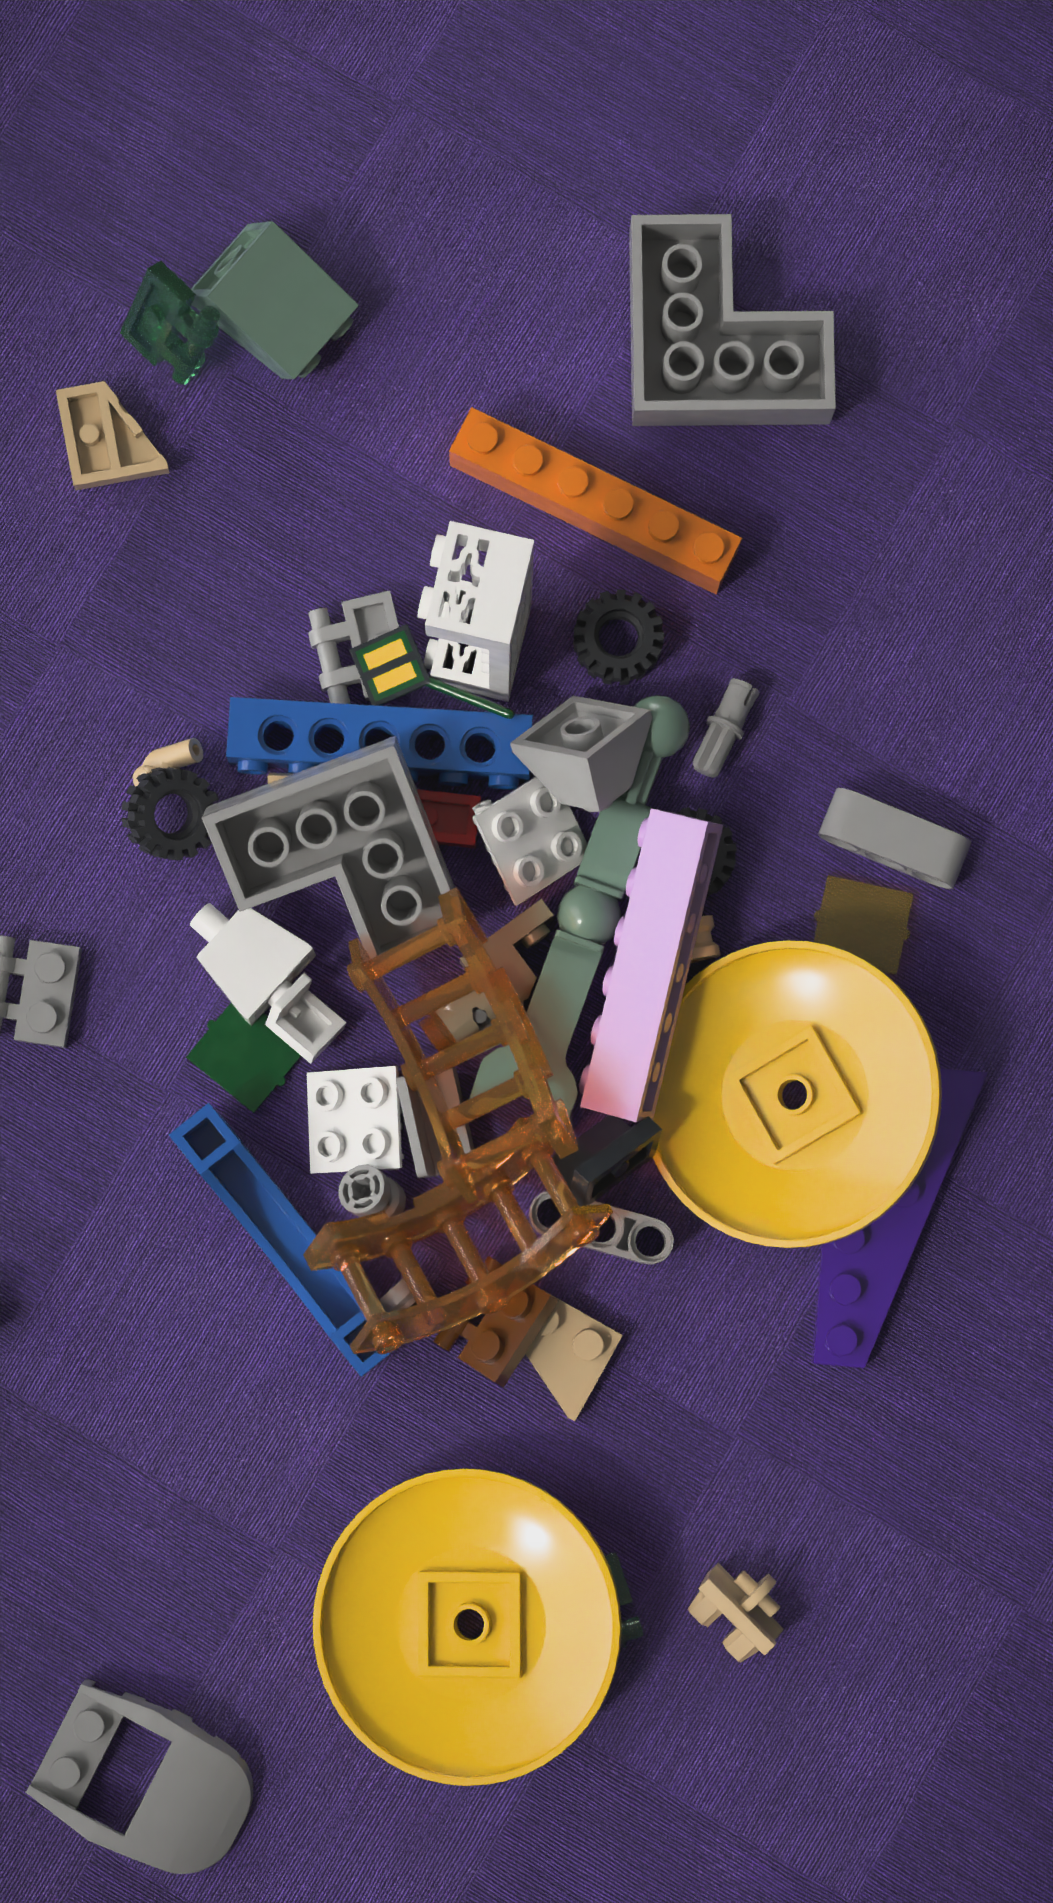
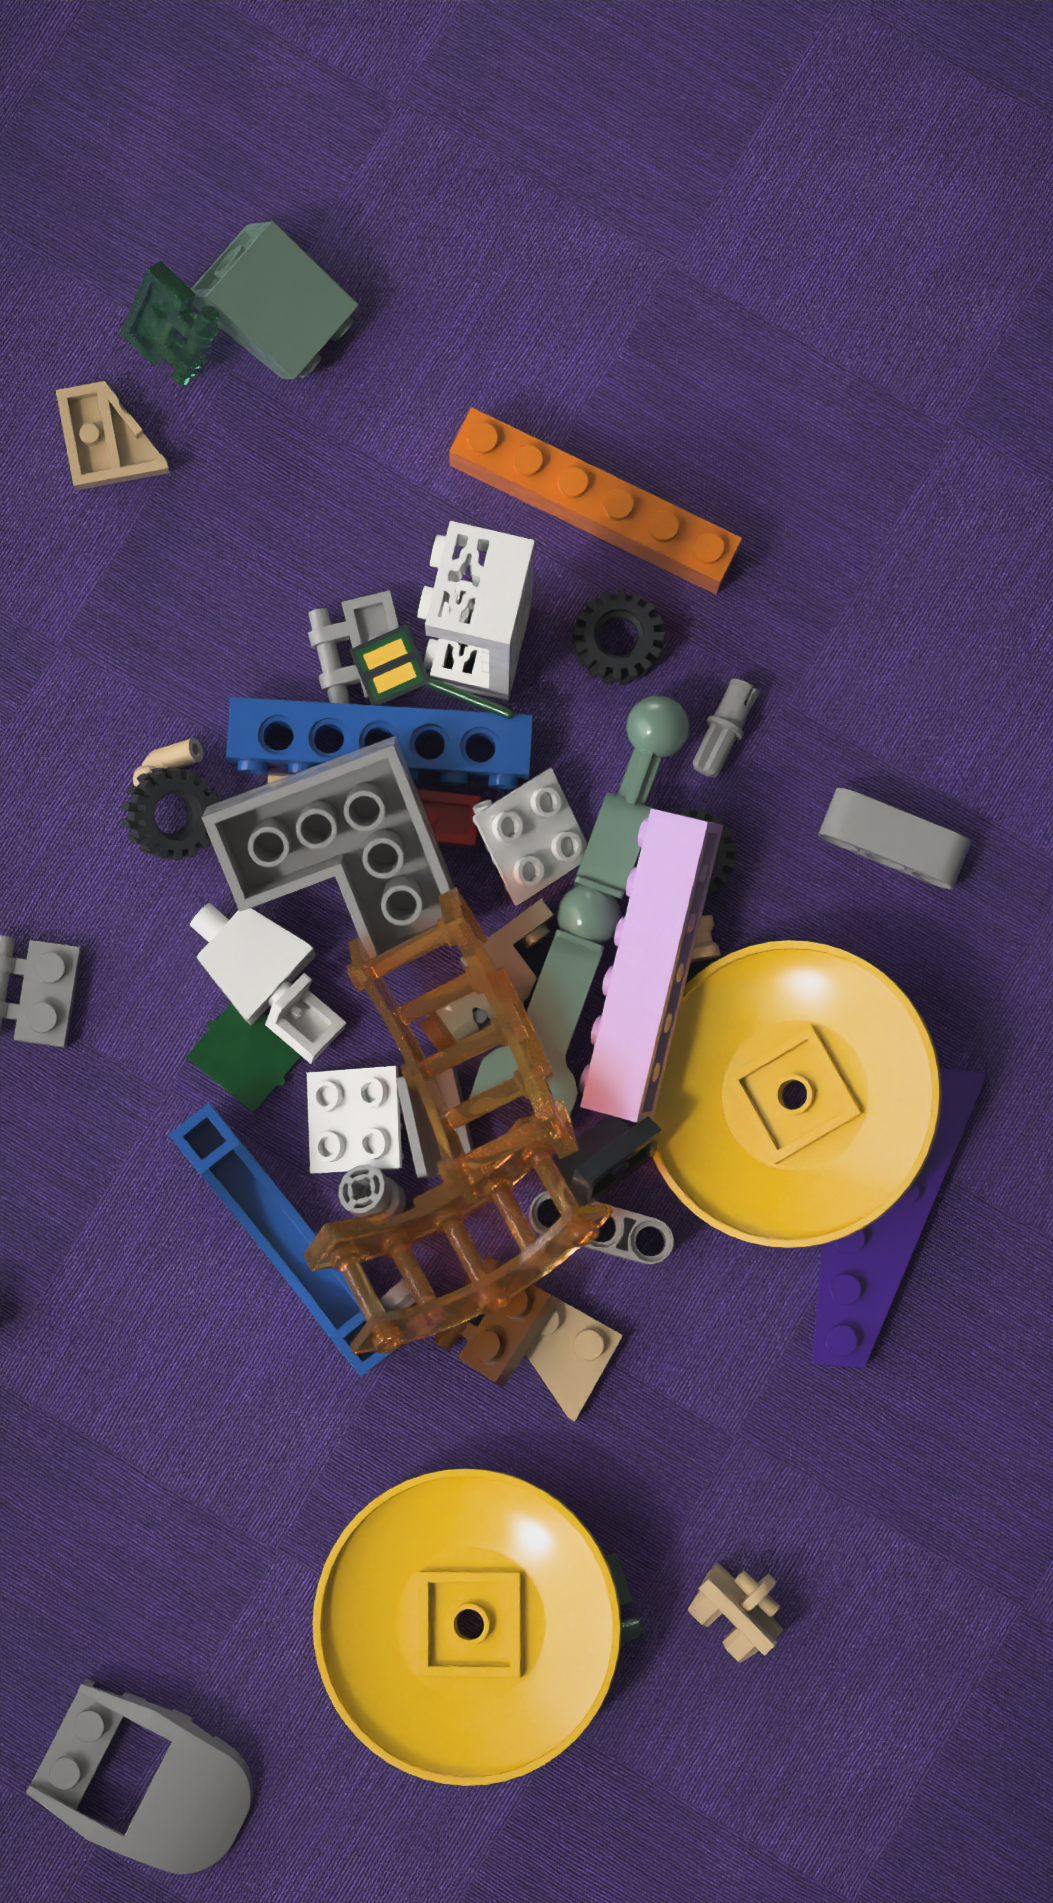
light grey slope [510,695,652,812] -> none
light grey brick [629,214,836,426] -> none
clear yellow piece [813,875,913,975] -> none

